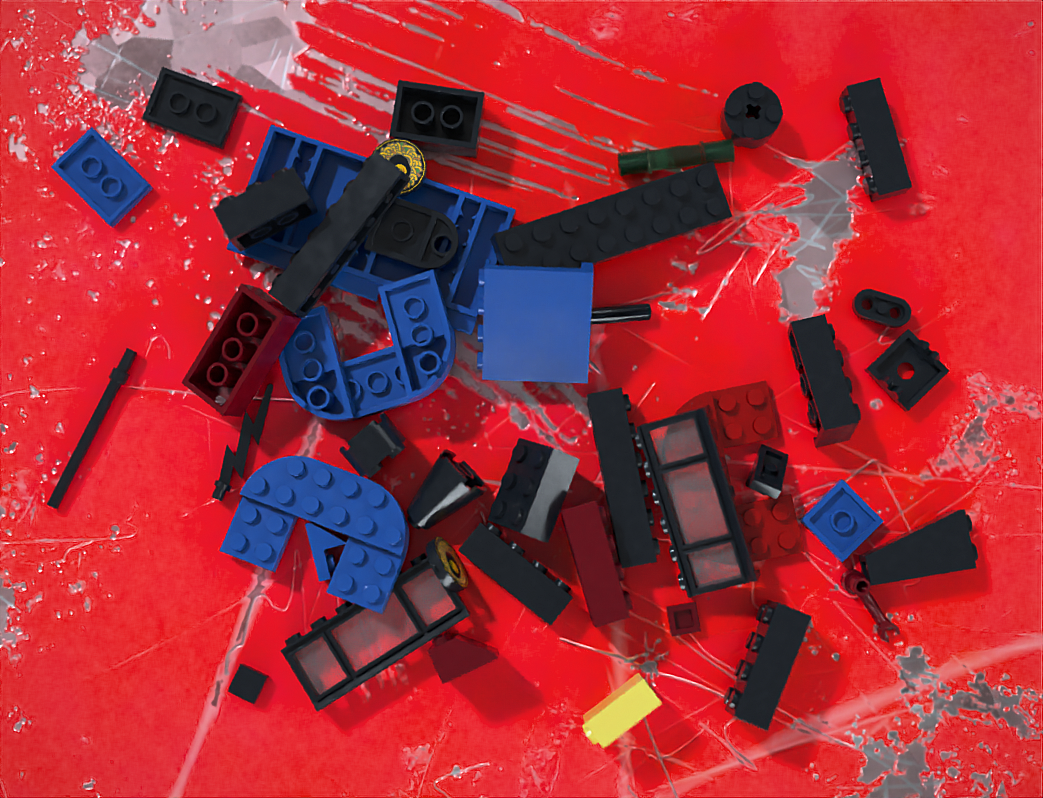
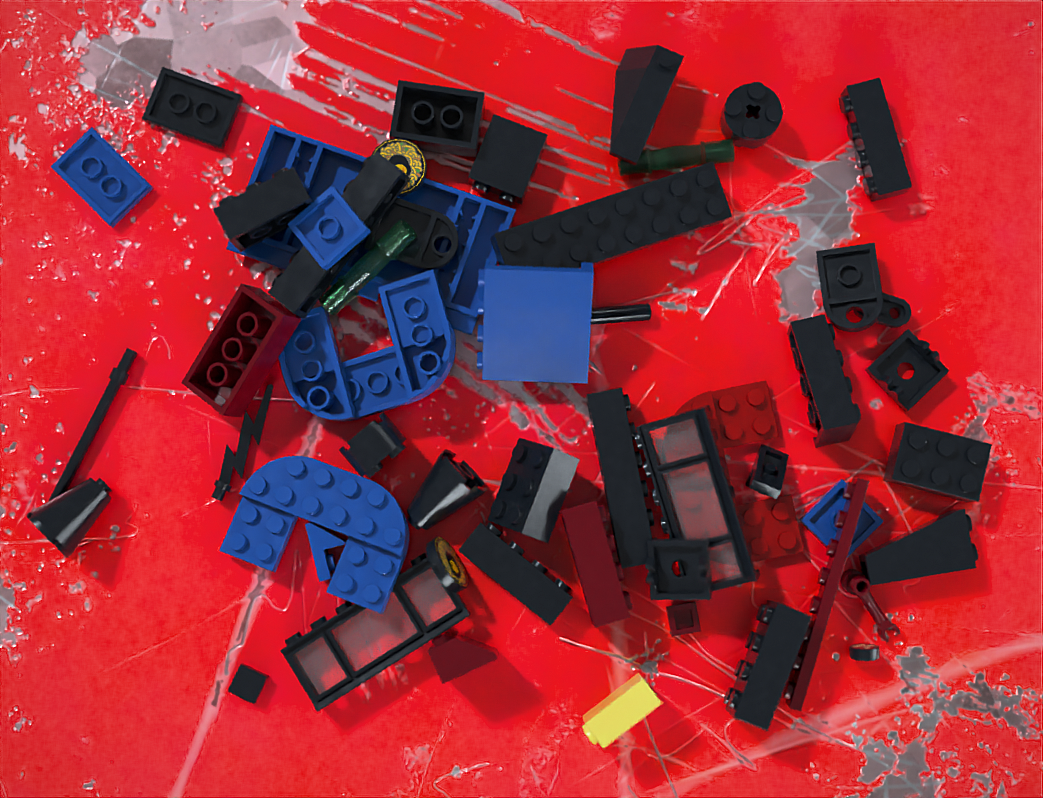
none -> black cone [25,478,112,558]
none -> blue tile [287,186,371,271]
none -> piece [319,219,417,315]
none -> black brick [468,114,548,205]
none -> black wedge [609,45,684,166]
none -> black piece [645,538,712,600]
none -> dark red plate [783,477,870,711]
none -> black tile [816,243,883,332]
none -> black tile [849,643,880,661]
none -> black brick [883,422,992,502]

